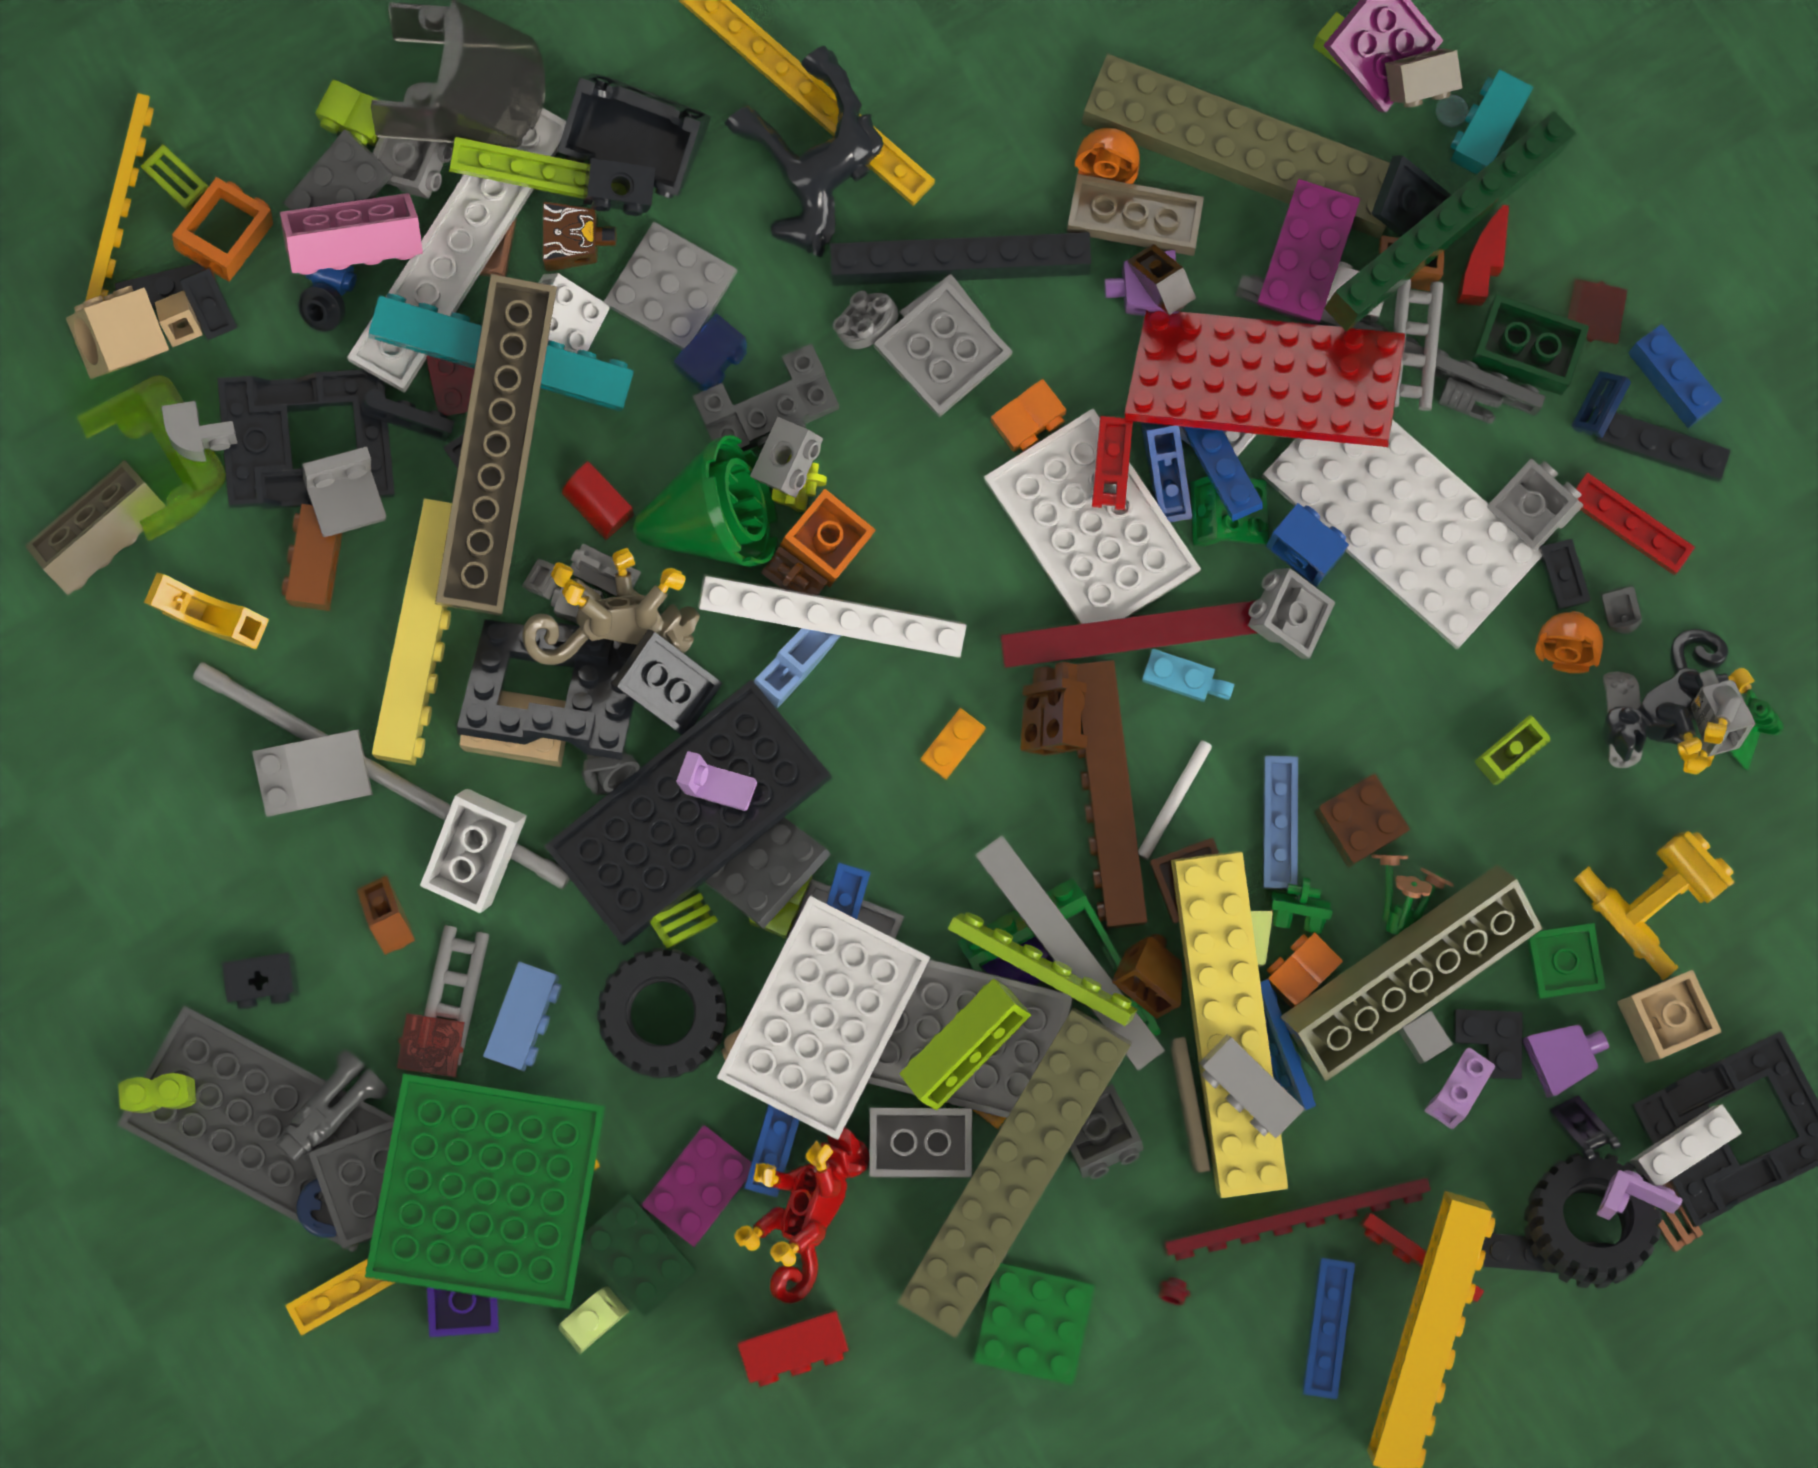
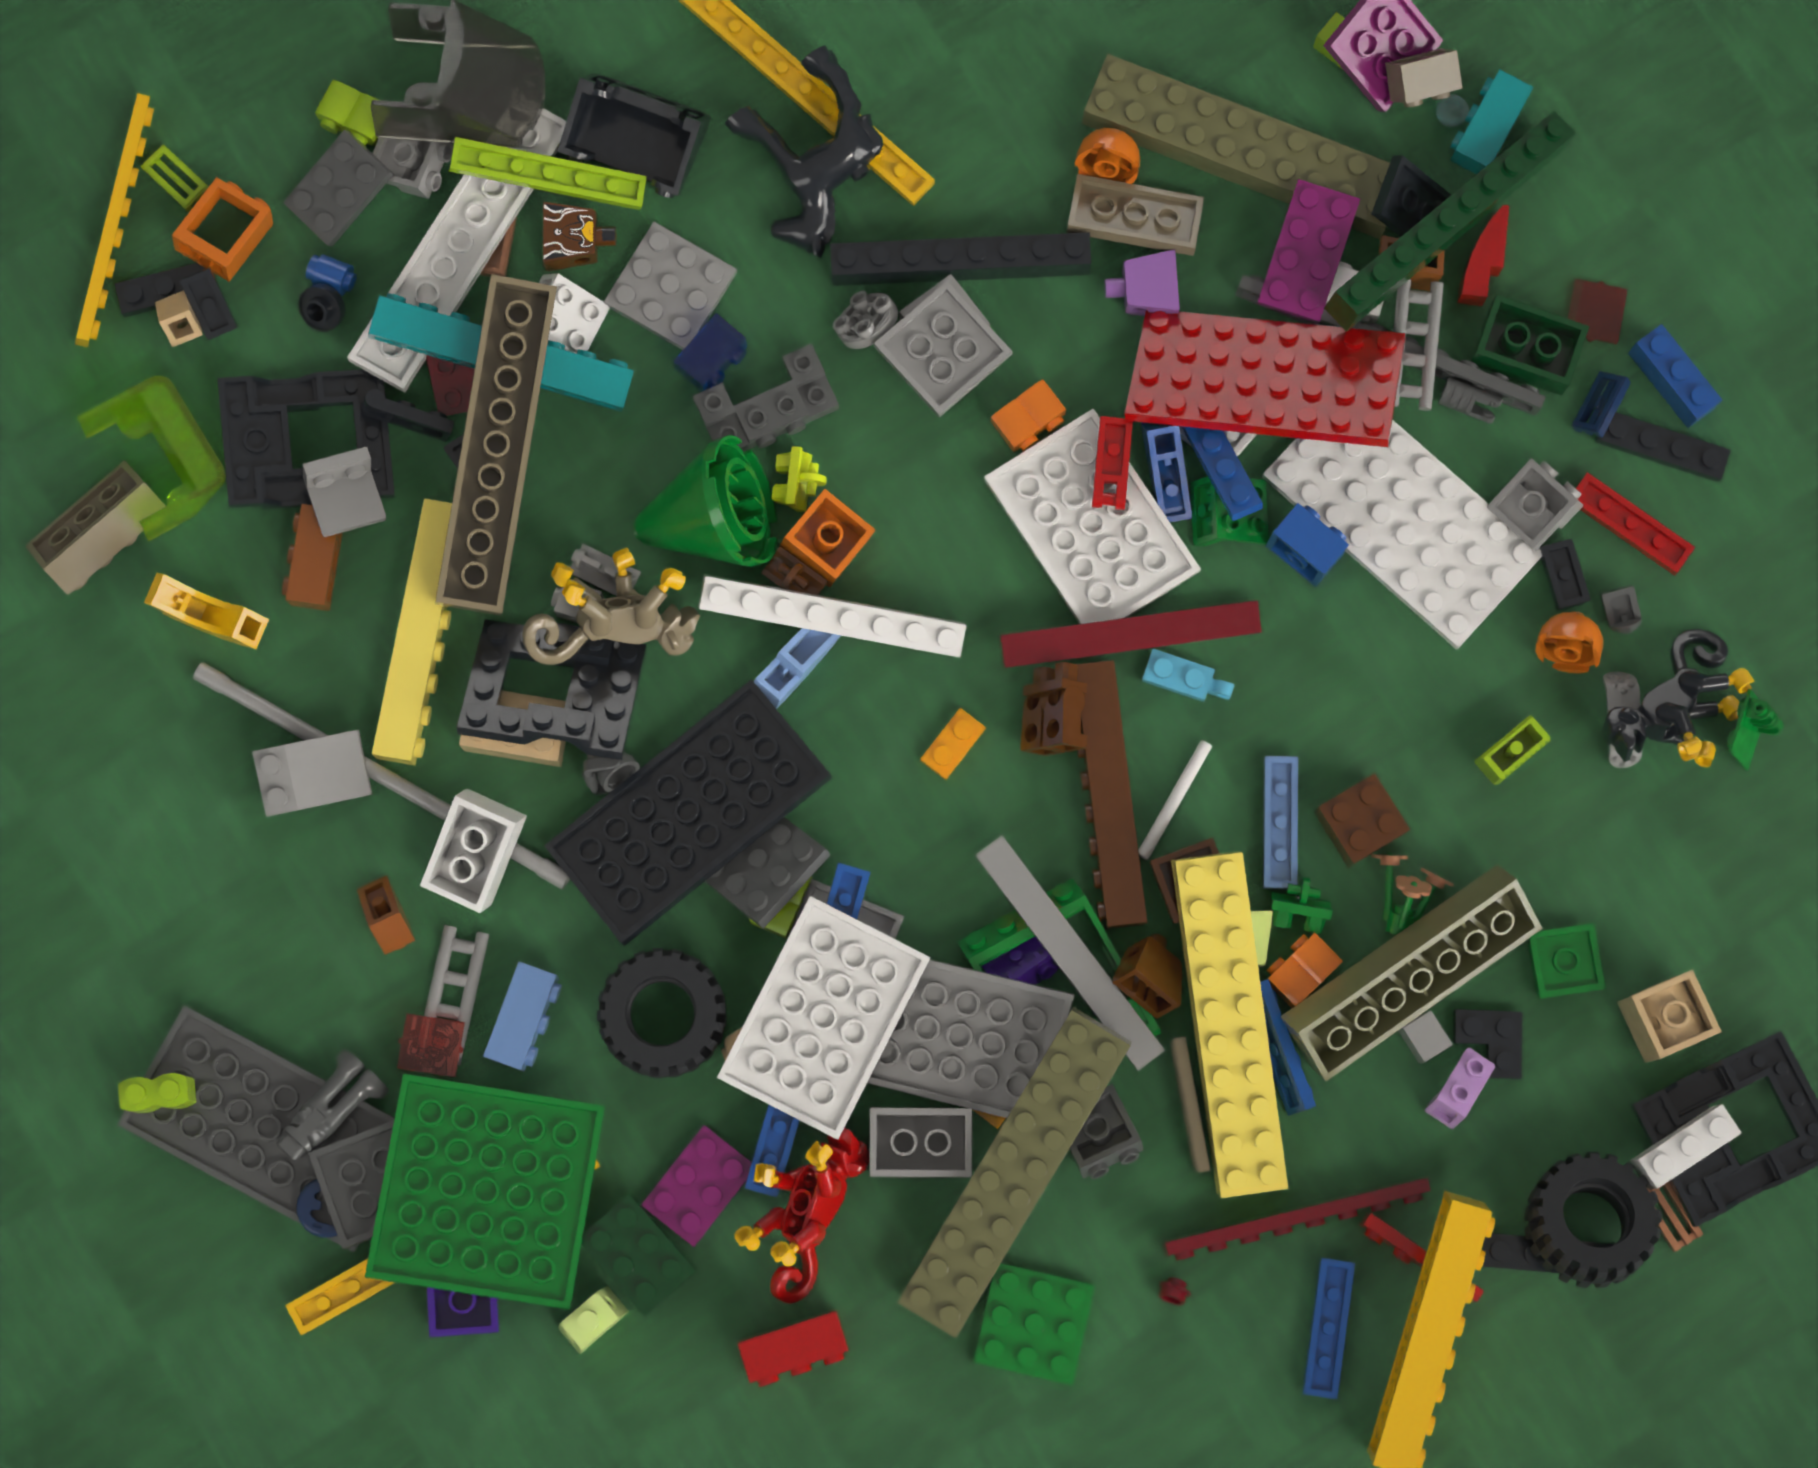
tan brick [66,285,169,380] -> none
light grey brick [162,401,237,462] -> none
black brick [222,952,300,1010] -> none
bright pink brick [280,193,423,275] -> none
light grey tile [522,558,558,600] -> none
red brick [562,461,635,541] -> none
black brick [583,158,655,216] -> none
plate [611,629,723,735] -> none
lime tile [650,893,718,949] -> none
lavender bracket [676,751,757,811] -> none
light grey brick [750,416,824,498] -> none
lime brick [899,978,1031,1111] -> none
lime plate [948,912,1138,1026] -> none
slope [1127,244,1196,315] -> none
light grey brick [1199,1034,1304,1138] -> none
light grey plate [1248,568,1335,659] -> none
medium lavender torso [1522,1024,1609,1098] -> none
black hinge [1549,1095,1621,1162] -> none
yellow plate [1573,830,1735,981] -> none
lavender bracket [1596,1170,1682,1220] -> none
light grey torso [1683,670,1755,775] -> none

